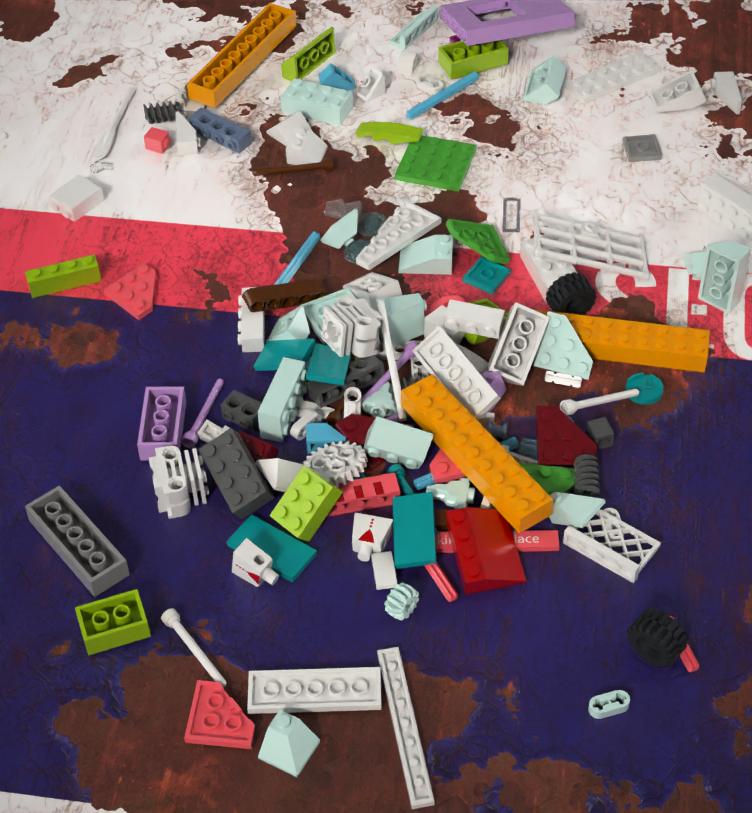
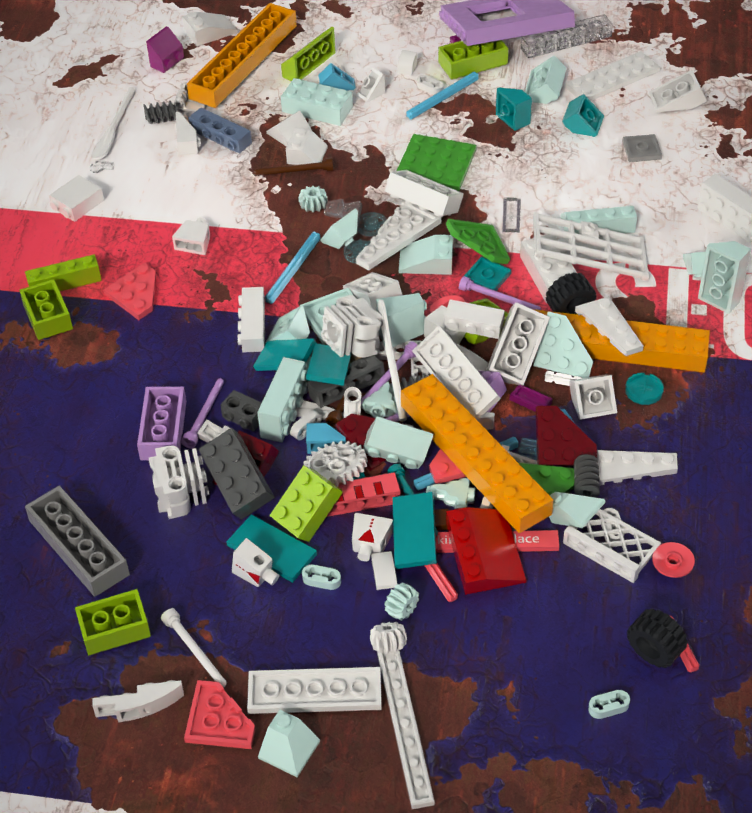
coral brick [144,127,171,154] -> none
reddish brown beam [242,279,328,312] -> none
white slope [255,458,303,492] -> none
lime slope [355,122,424,145] -> none
light aqua fence [390,5,438,50] -> none
sand blue bush [487,422,507,441] -> none
white piece [560,389,639,416] -> none
dark grey brick [586,417,614,450] -> none
white slope [710,71,742,114] -> none
none -> lime brick [19,279,73,340]
none -> white slope [93,680,184,722]
none -> magenta slope [146,26,184,73]
none -> white torso [172,217,210,255]
none -> white slope [182,12,238,47]
none -> light aqua gear [298,186,328,212]
none -> light aqua beam [302,565,341,590]
none -> white gear [370,622,407,653]
none -> white brick [385,170,464,217]
none -> lavender piece [459,276,541,310]
none -> teal slope [496,87,532,131]
none -> magenta tile [509,385,552,412]
none -> clear brick [521,14,613,59]
none -> light aqua slope [560,206,637,236]
none -> teal slope [562,94,604,137]
none -> white slope [569,374,617,419]
none -> white wing [575,296,643,356]
none -> white wing [597,450,678,485]
none -> coral dish [652,542,695,578]

